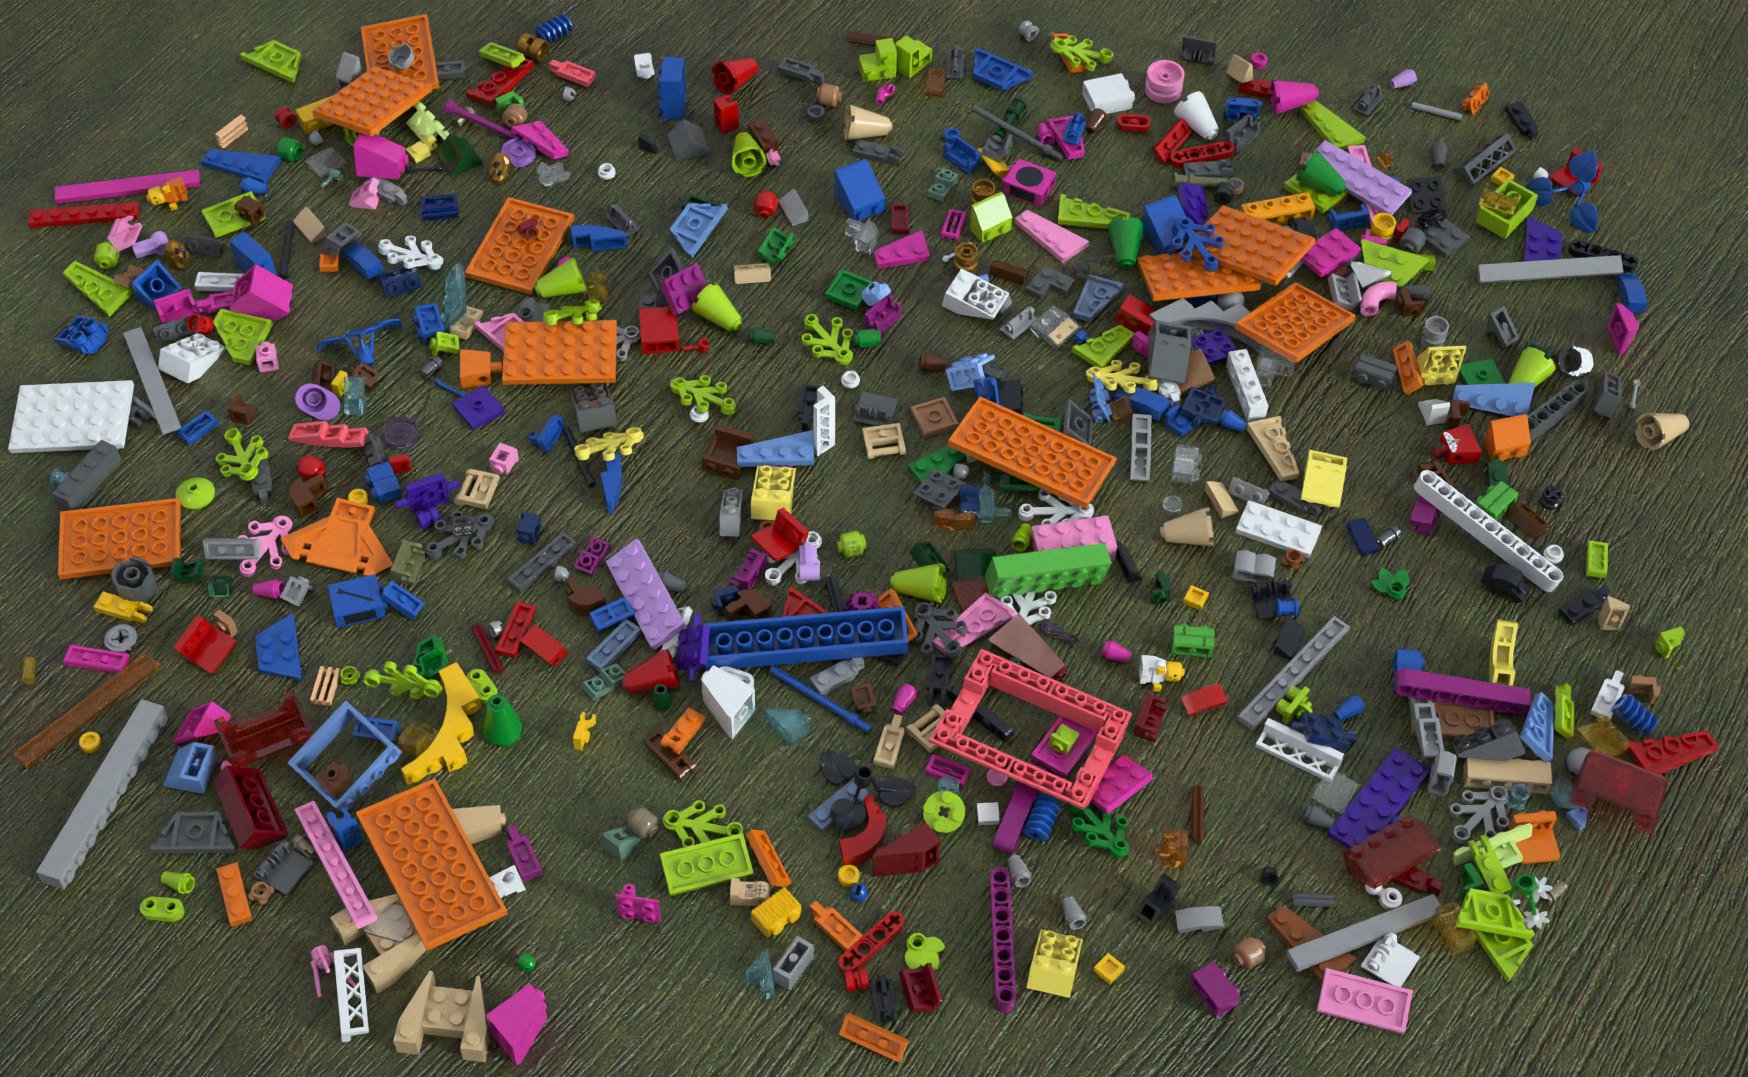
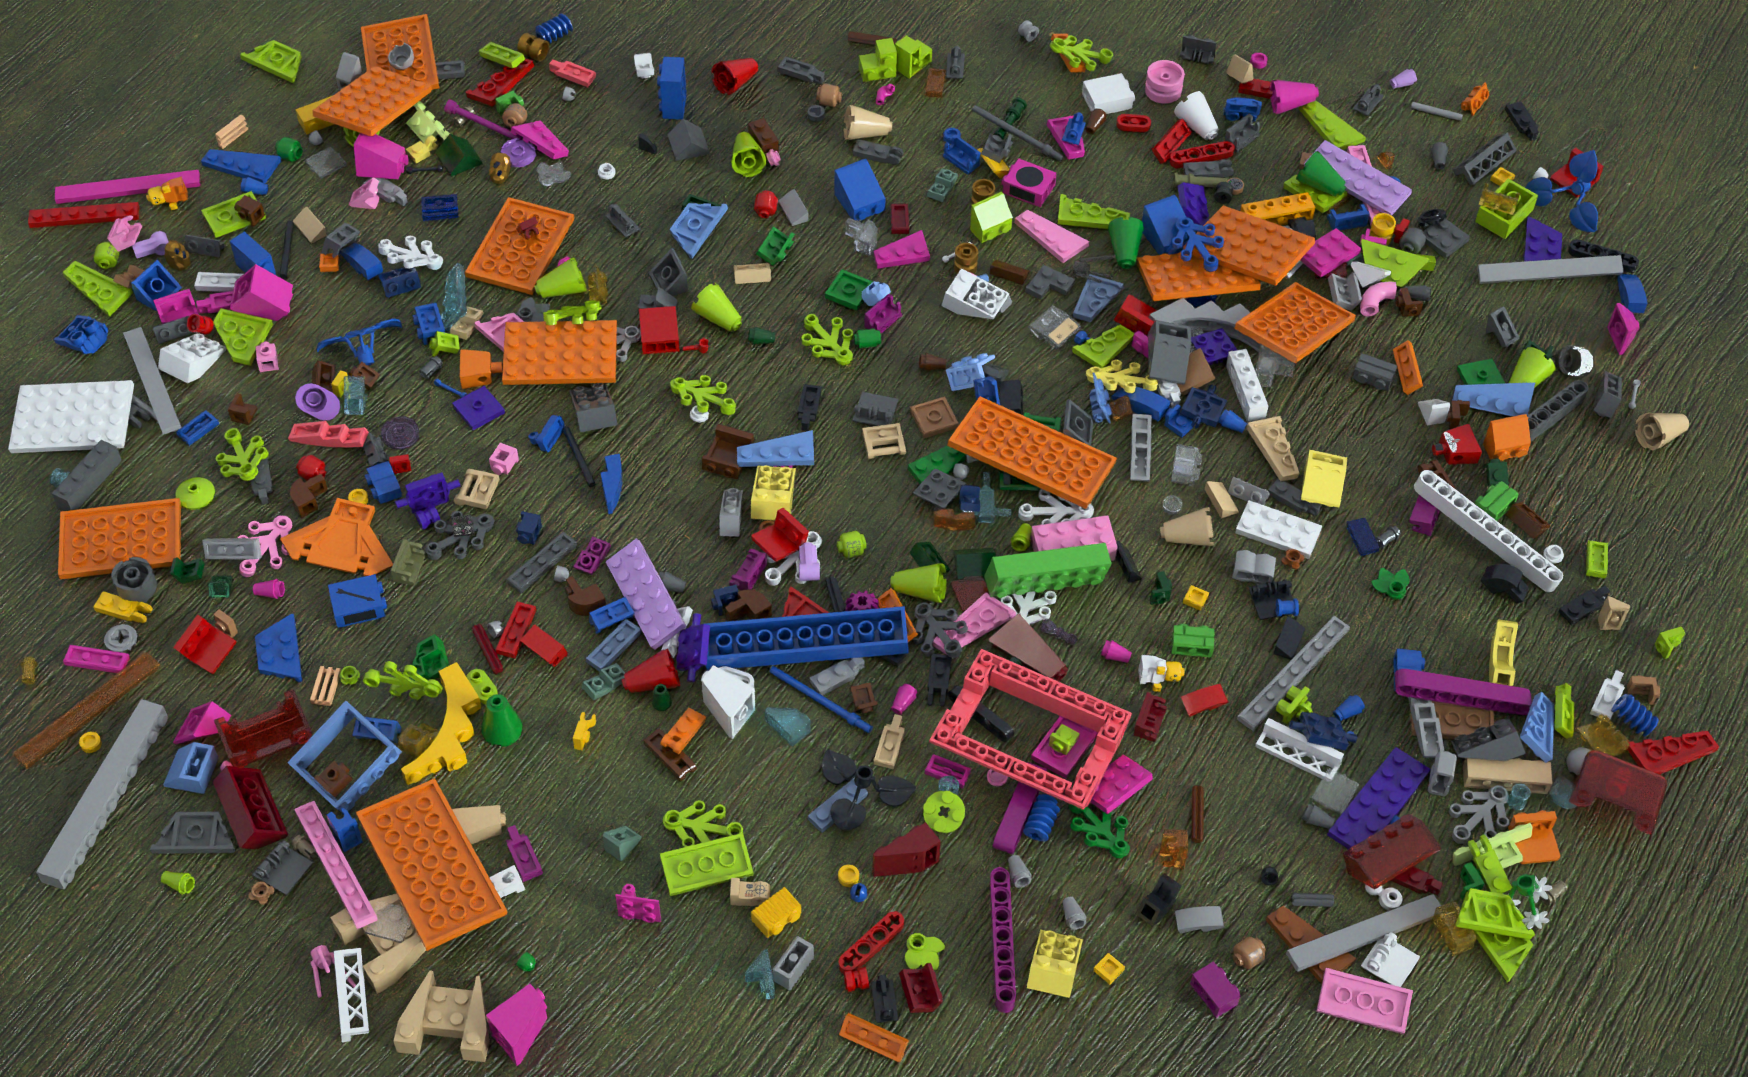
lime plate [140,896,185,922] -> none
orange plate [216,862,253,927] -> none
red wheel [274,107,297,129] -> none
light grey bracket [280,576,315,607] -> none
sand green hand [320,169,343,189] -> none
blue plate [380,580,425,620] -> none
blue slope [571,225,628,252] -> none
light yellow plant [574,427,644,461] -> none
dark tan head [626,807,658,839] -> none
magenta plate [659,263,707,316] -> none
red hinge [713,95,739,134] -> none
orange plate [746,829,791,887] -> none
orange hinge [809,901,863,951] -> none
white fence [813,386,835,456] -> none
red arch [839,796,886,866] -> none
white plate [841,371,860,388] -> none
tan plate [905,704,946,753] -> none
dark pink tile [941,209,967,242] -> none
blue wing [973,48,1033,91] -> none
white tile [977,802,1000,825] -> none
light grey hinge [1000,306,1038,340] -> none
dark pink cone [1037,123,1055,146] -> none
light grey hair [1216,292,1245,311] -> none
black hinge [1406,176,1446,213] -> none
light yellow slope [1417,346,1466,386] -> none
light grey wheel [1420,316,1449,349] -> none
black wheel [1540,486,1563,510] -> none
medium blue tile [1565,803,1587,831] -> none

